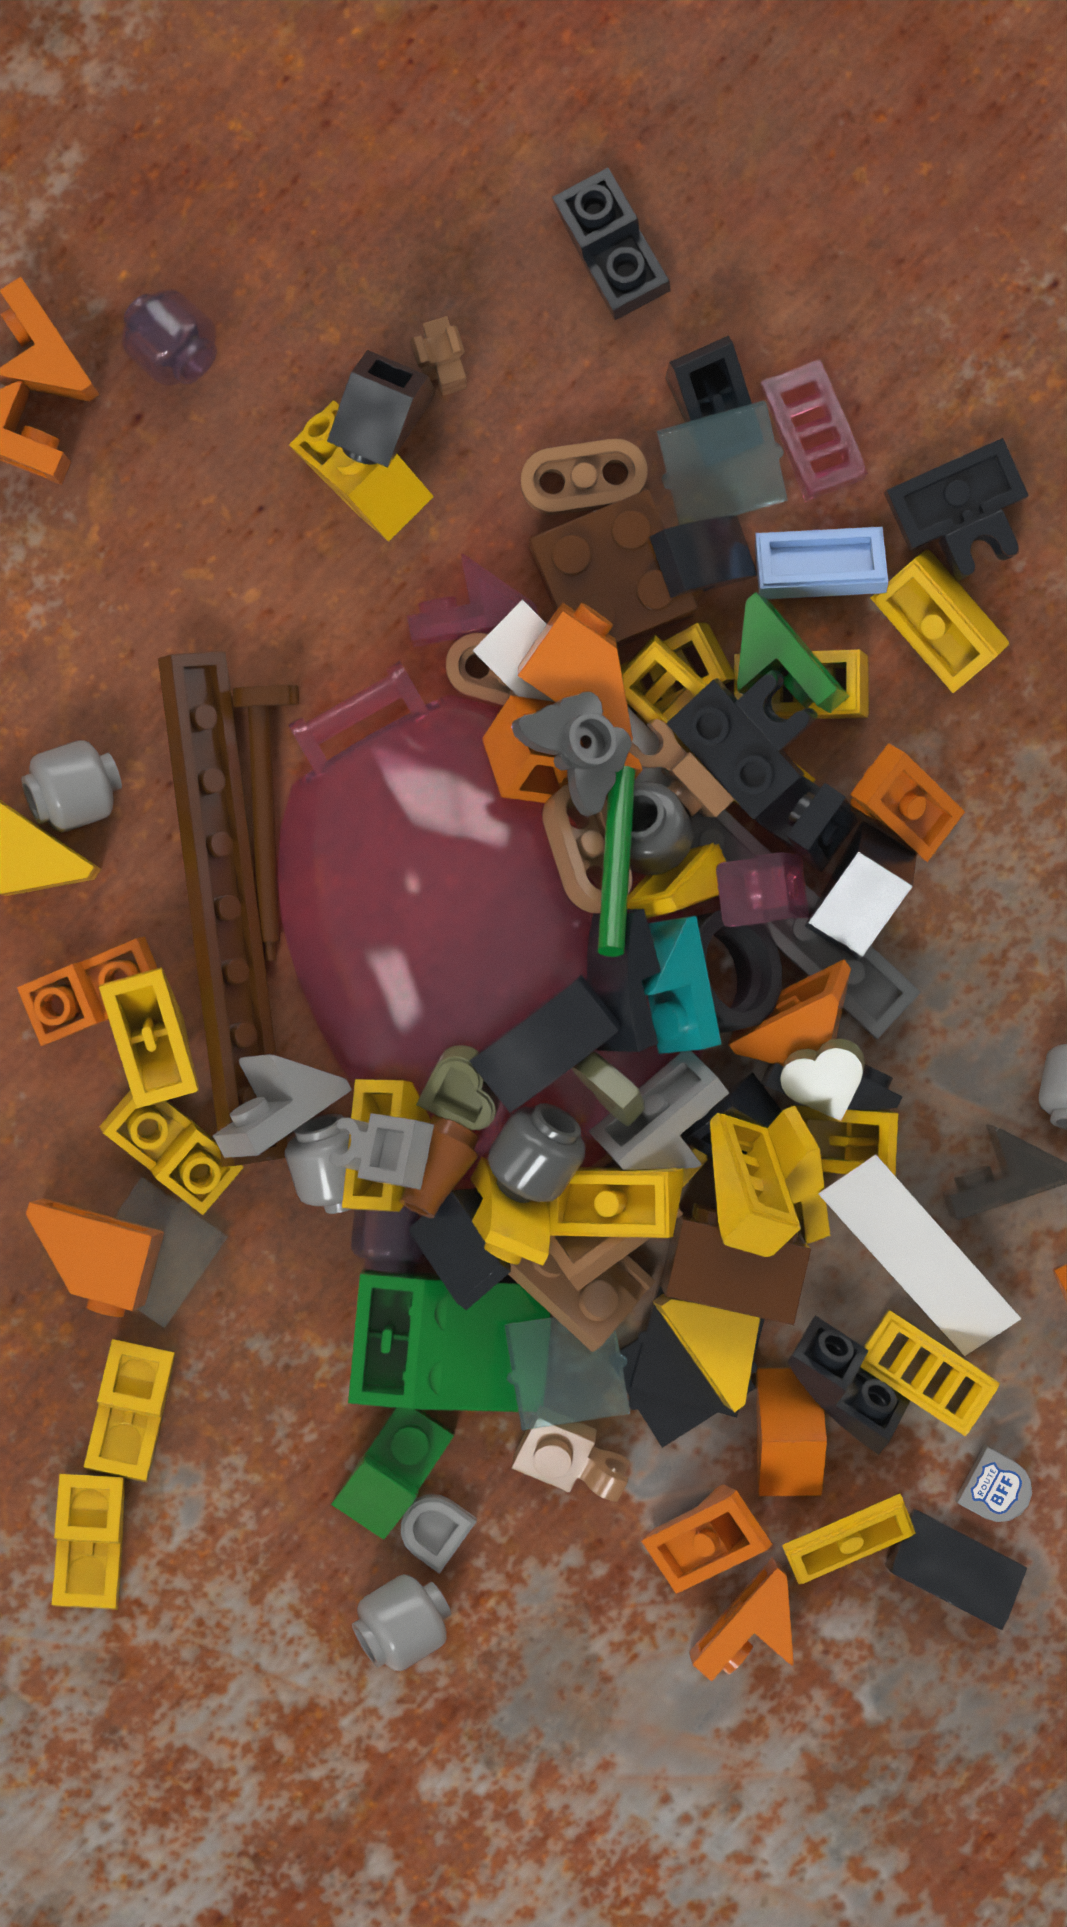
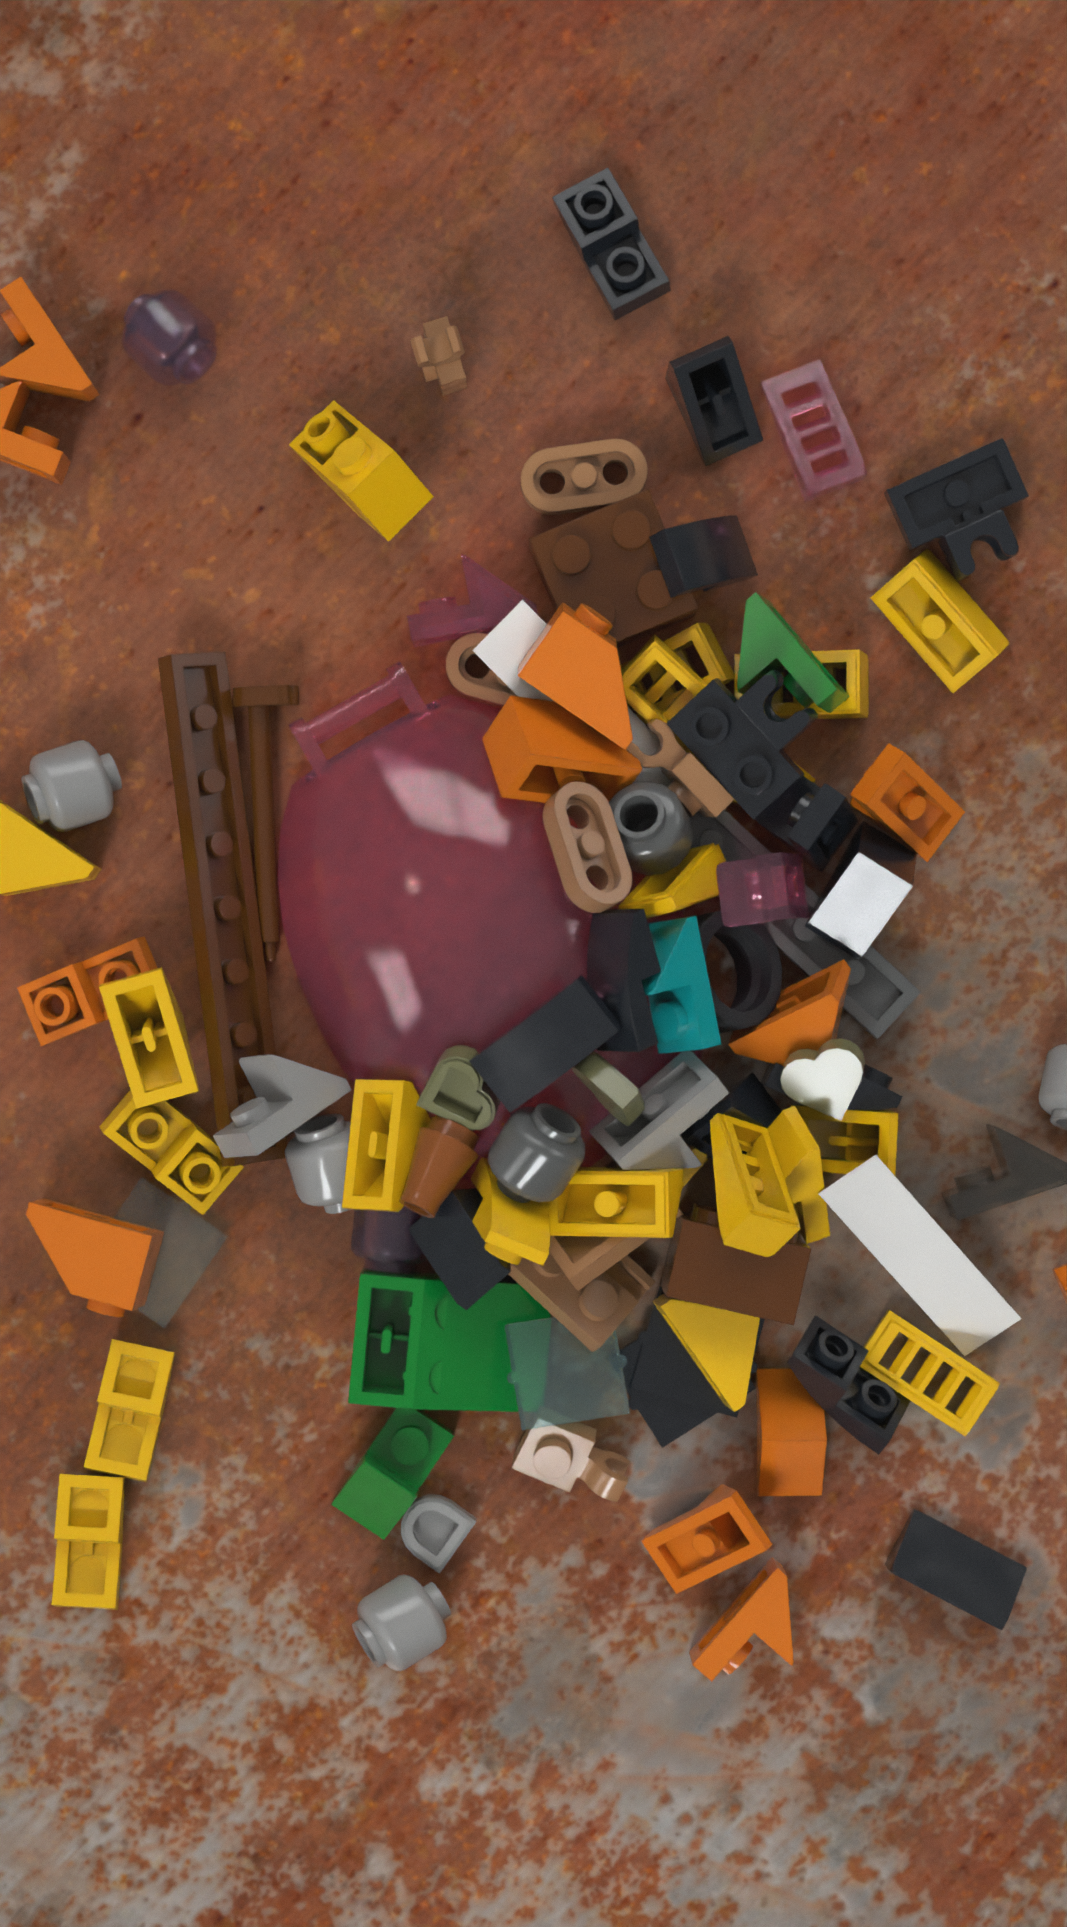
black slope [327,350,436,468] -> none
light grey plate [329,1113,434,1190] -> none
dark grey animal [511,692,632,817] -> none
green bar [598,765,635,957] -> none
clear light blue piece [656,400,788,525] -> none
light blue tile [755,527,888,599] -> none
yellow slope [782,1494,916,1584] -> none
tile [955,1444,1032,1522] -> none

